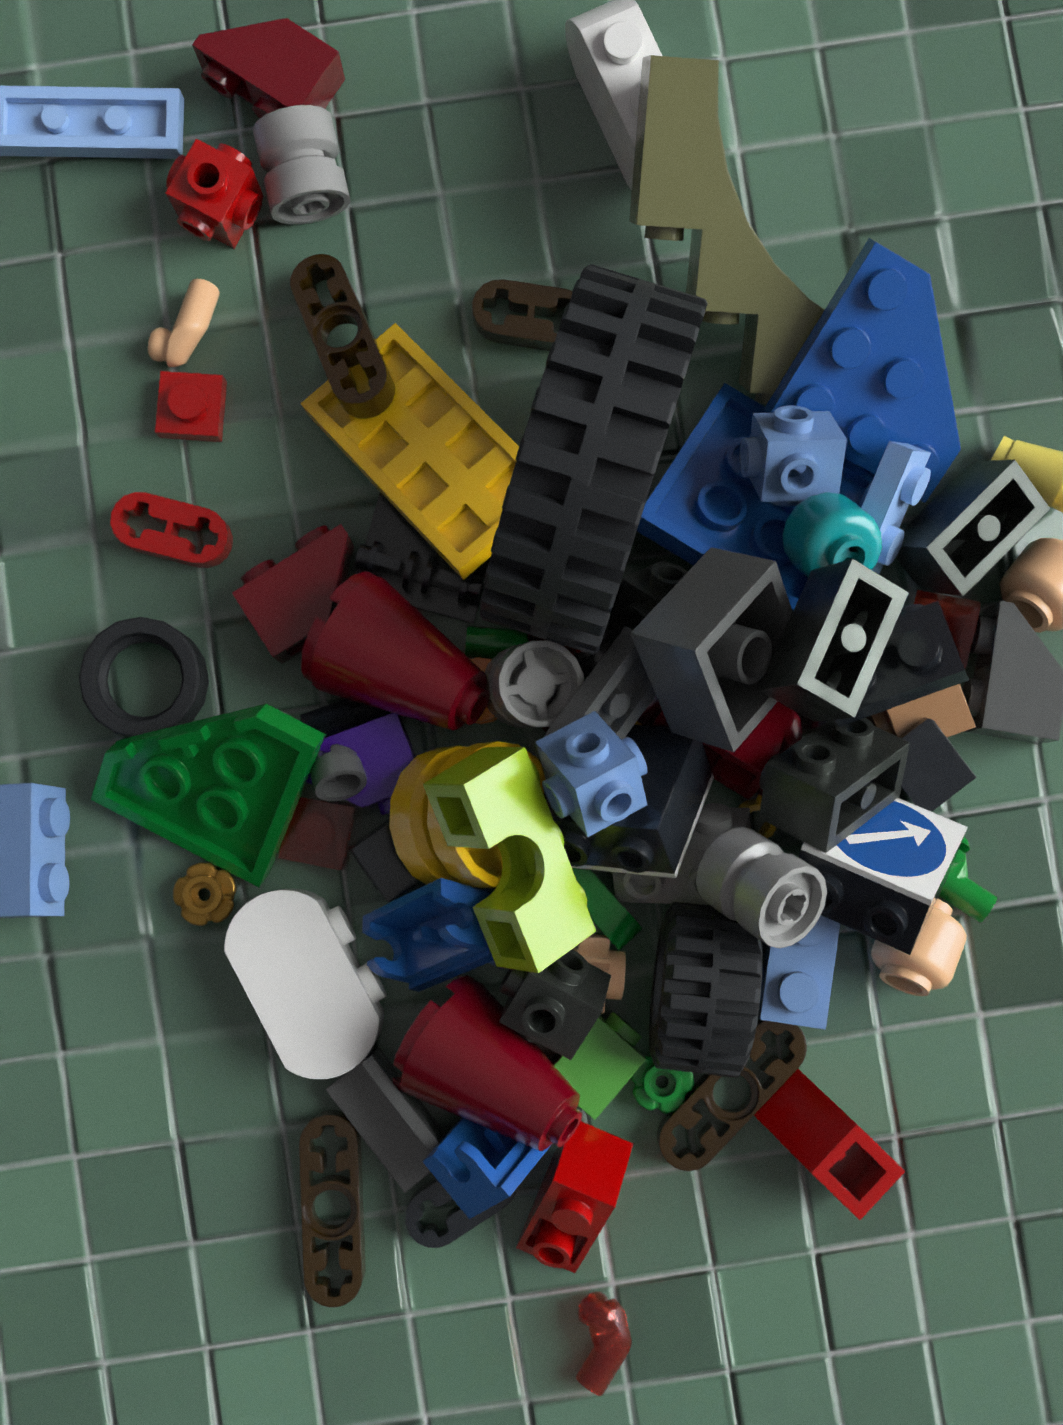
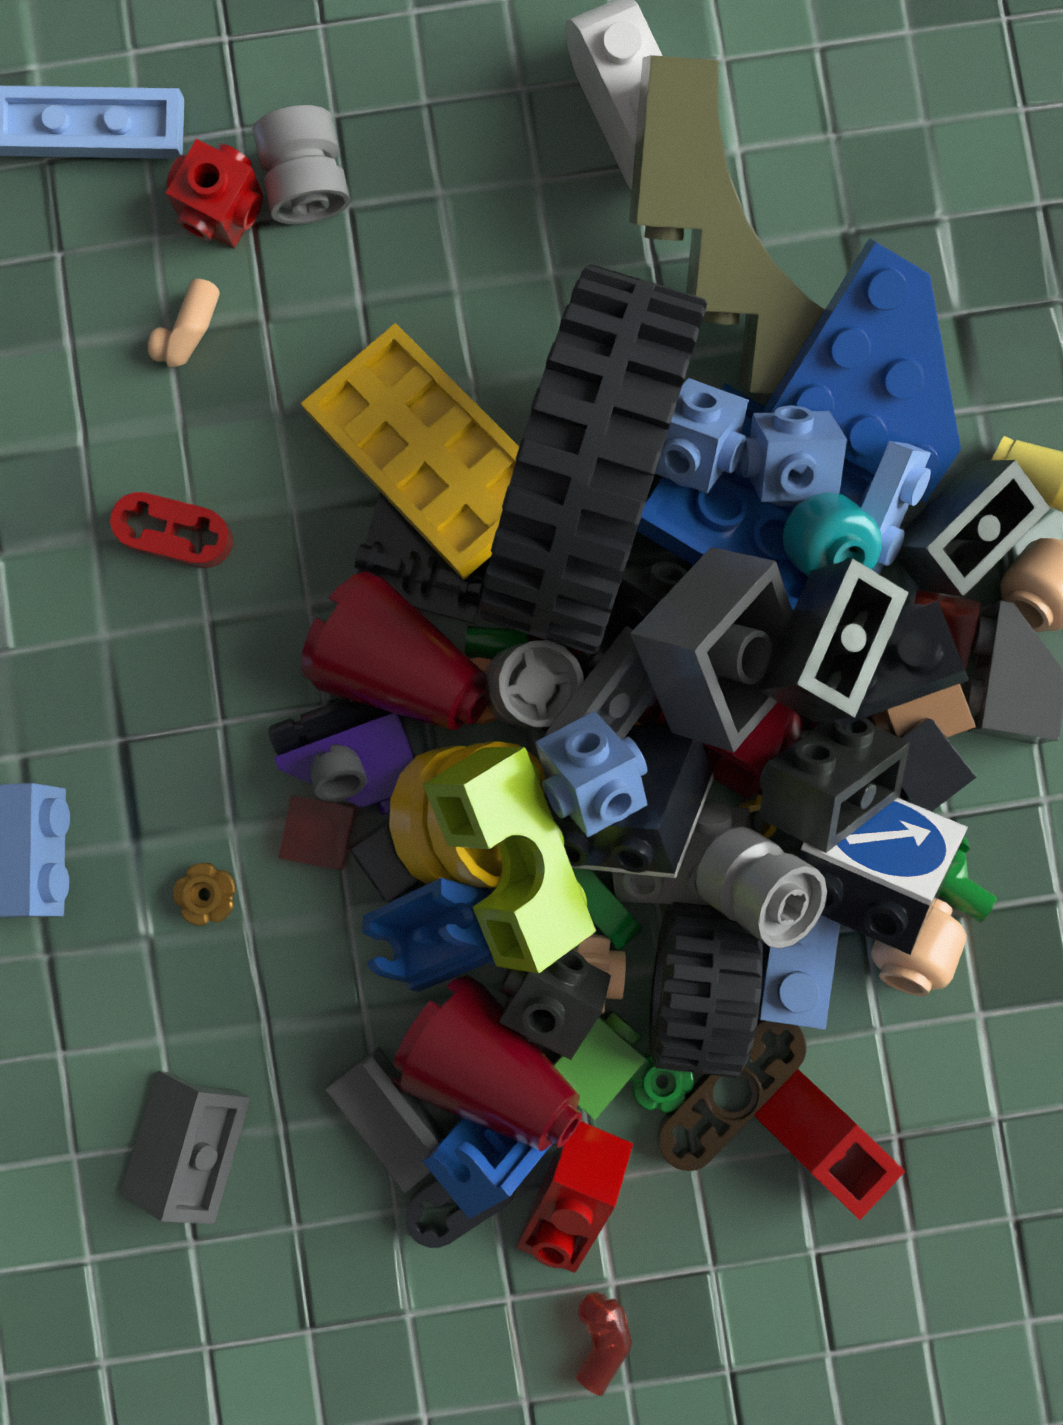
black tyre [79,617,209,737] -> none
green plate [91,704,326,888] -> none
red plate [155,371,227,442] -> none
dark red slope [192,18,345,119] -> none
white brick [224,888,387,1079] -> none
dark red slope [232,524,354,664] -> none
dark brown beam [290,254,395,419] -> none
dark brown beam [299,1110,366,1307] -> none
dark brown beam [472,279,572,351] -> none
none -> dark grey panel [122,1071,251,1224]
none -> medium blue brick [655,378,749,493]

